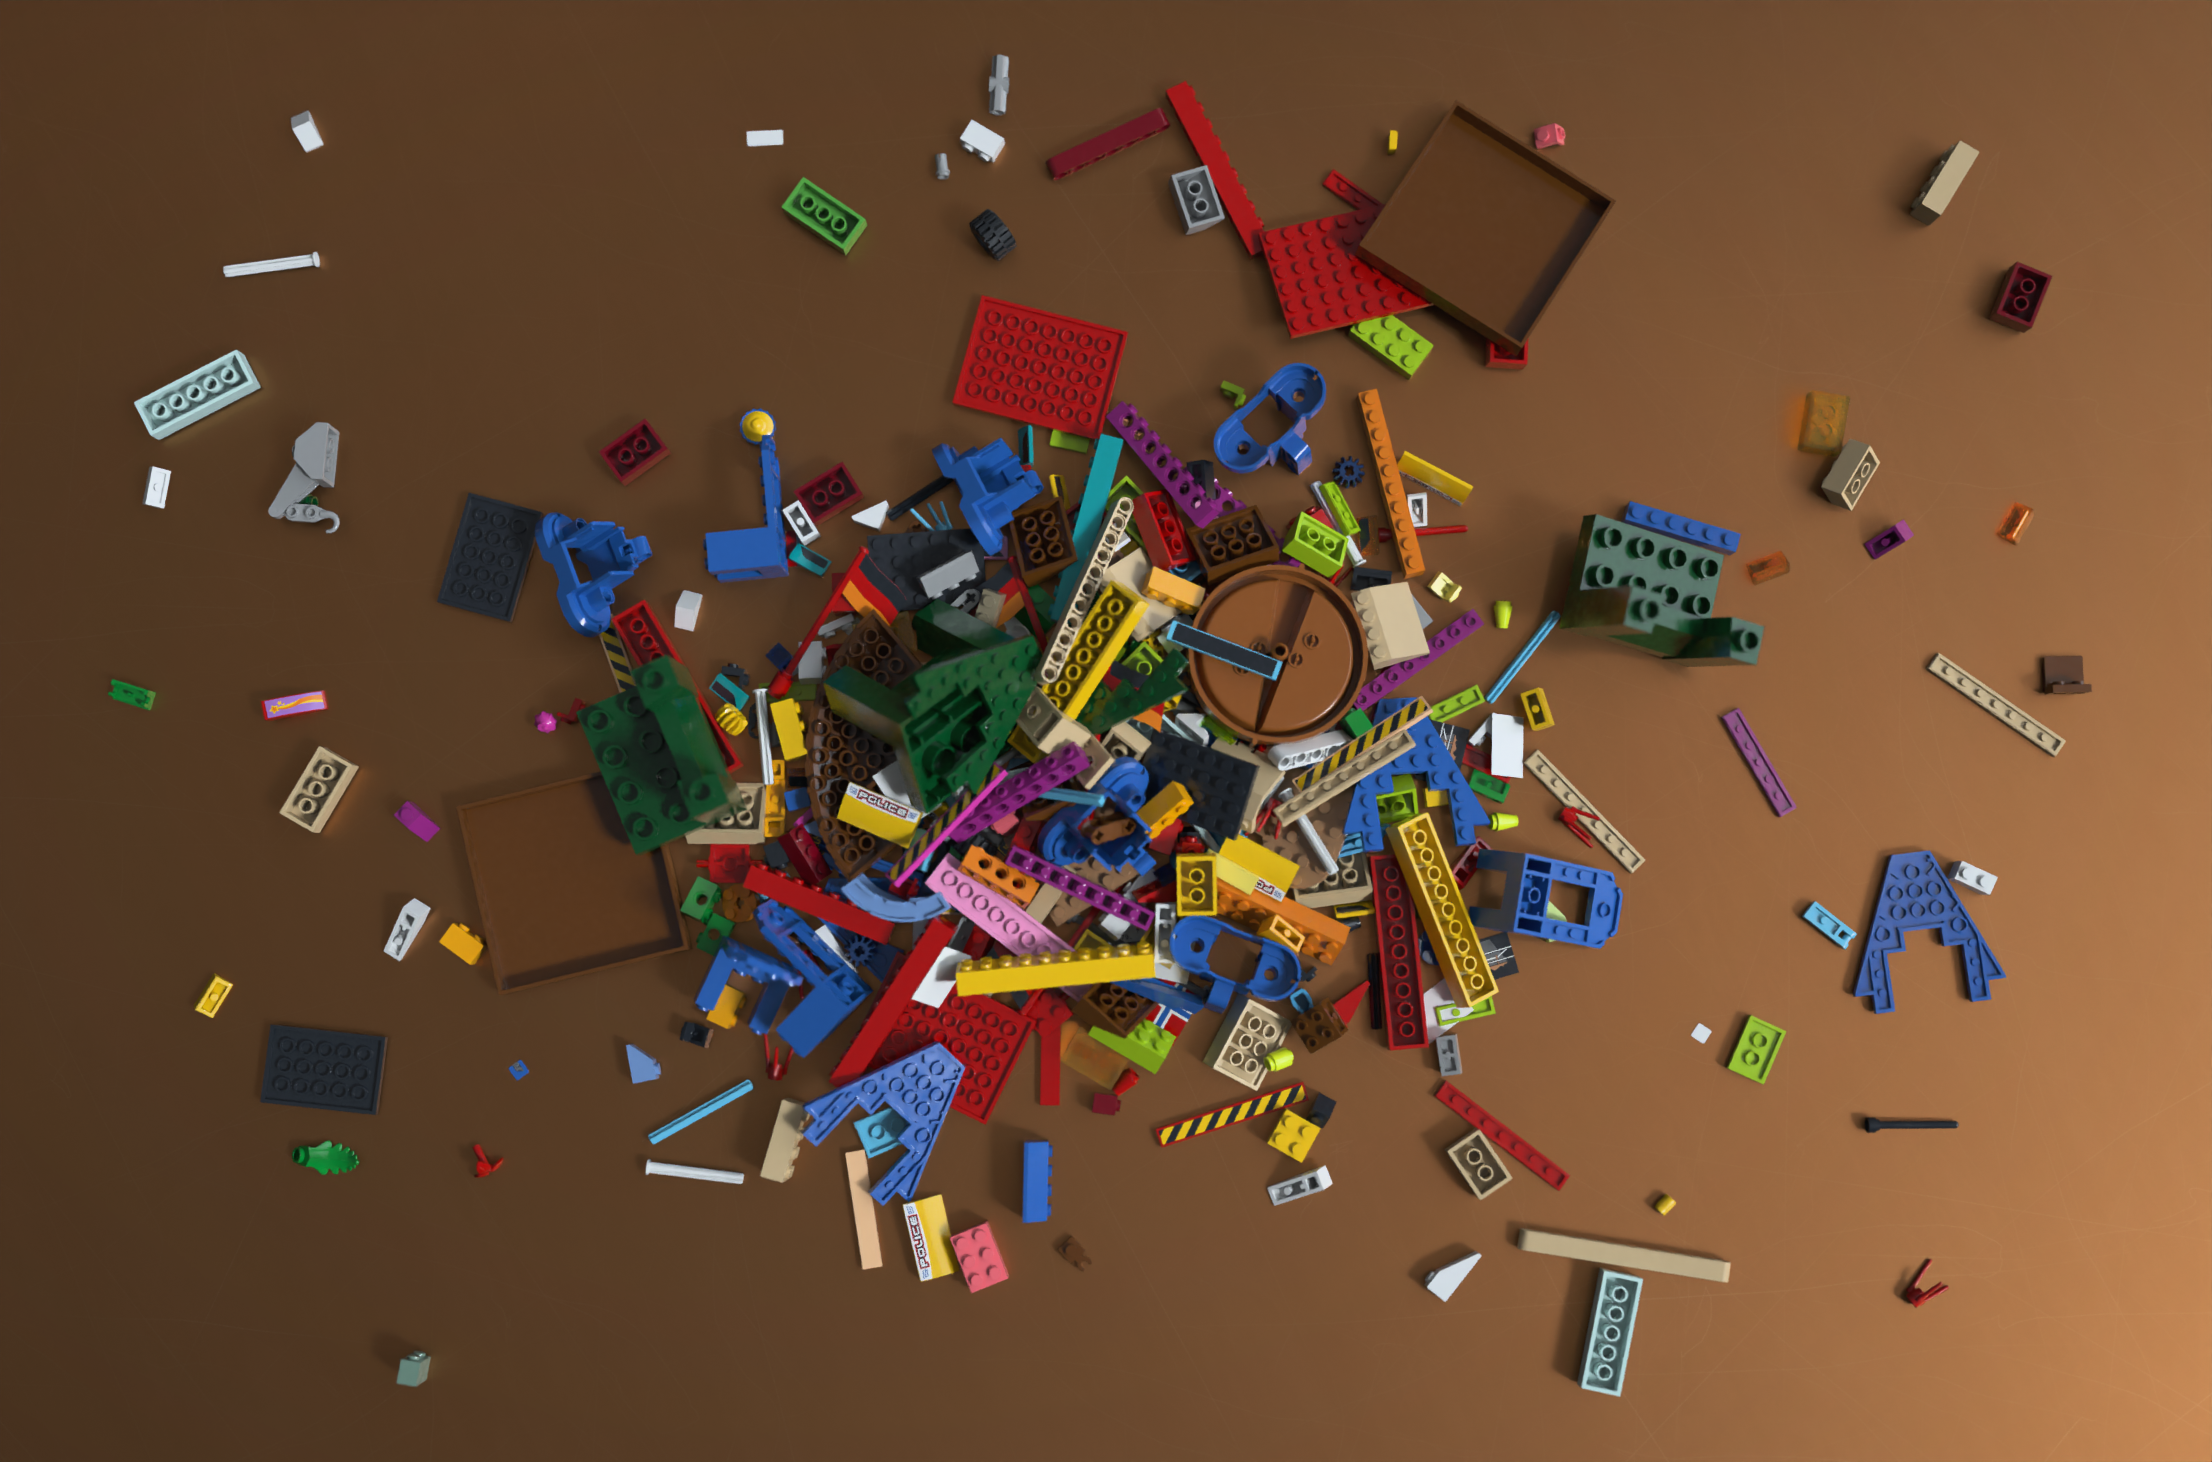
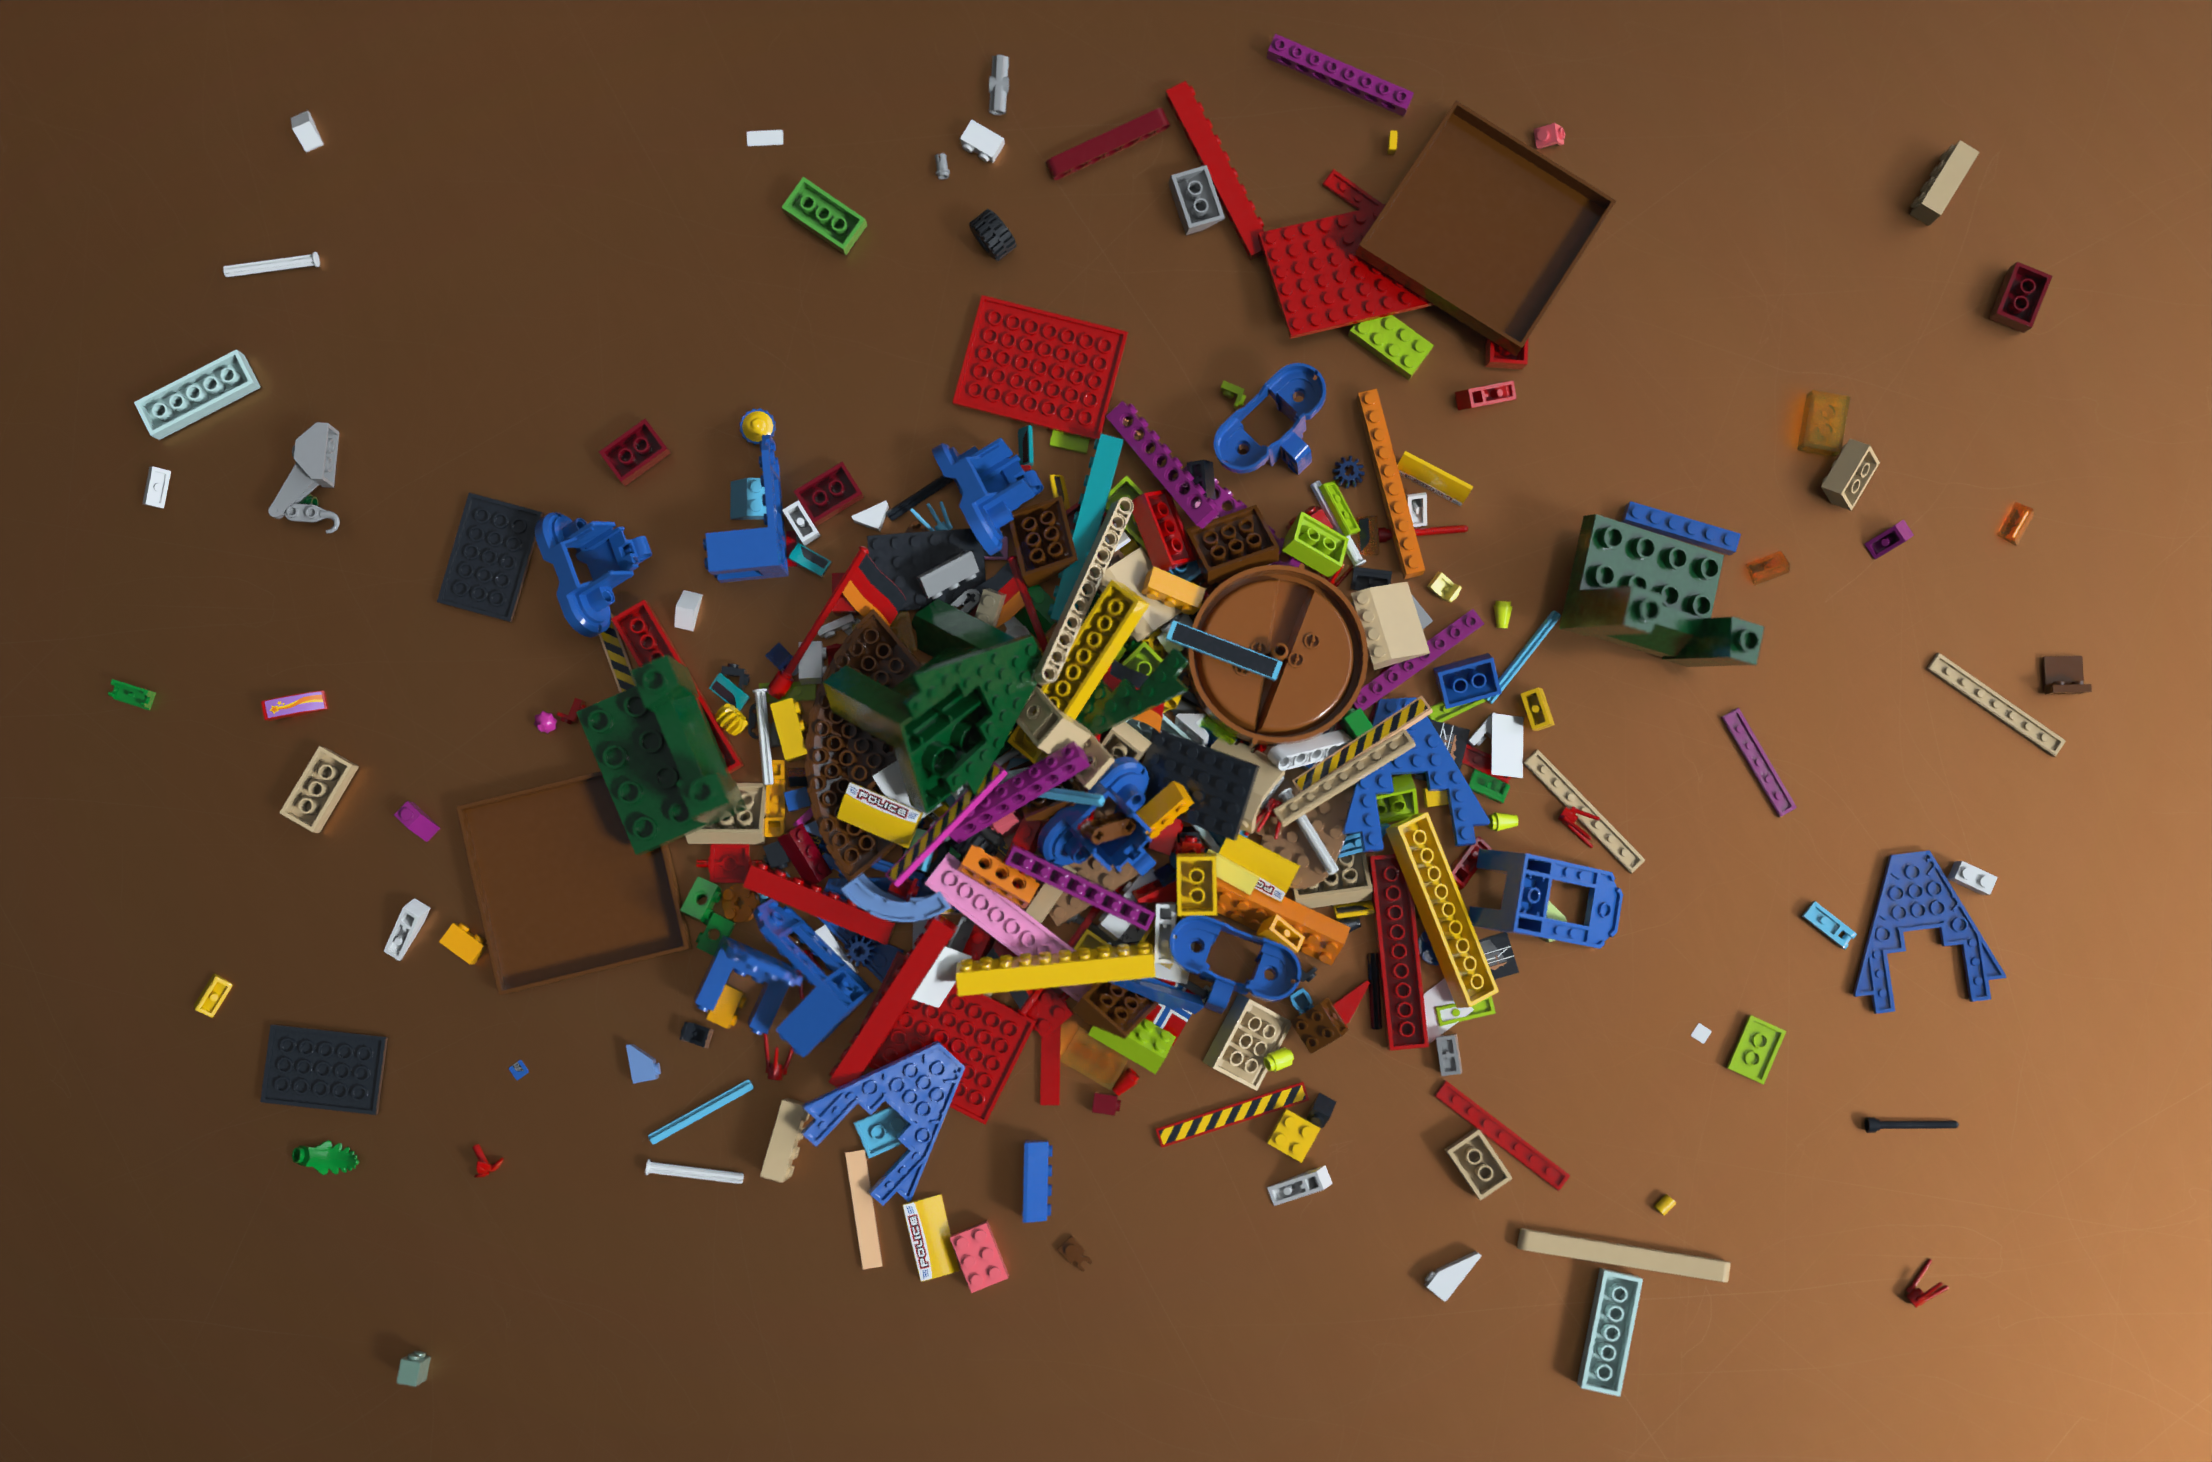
none -> medium azure slope [730,478,767,520]
none -> magenta brick [1267,34,1414,117]
none -> blue slope [1433,653,1502,709]
none -> red slope [1455,380,1517,411]

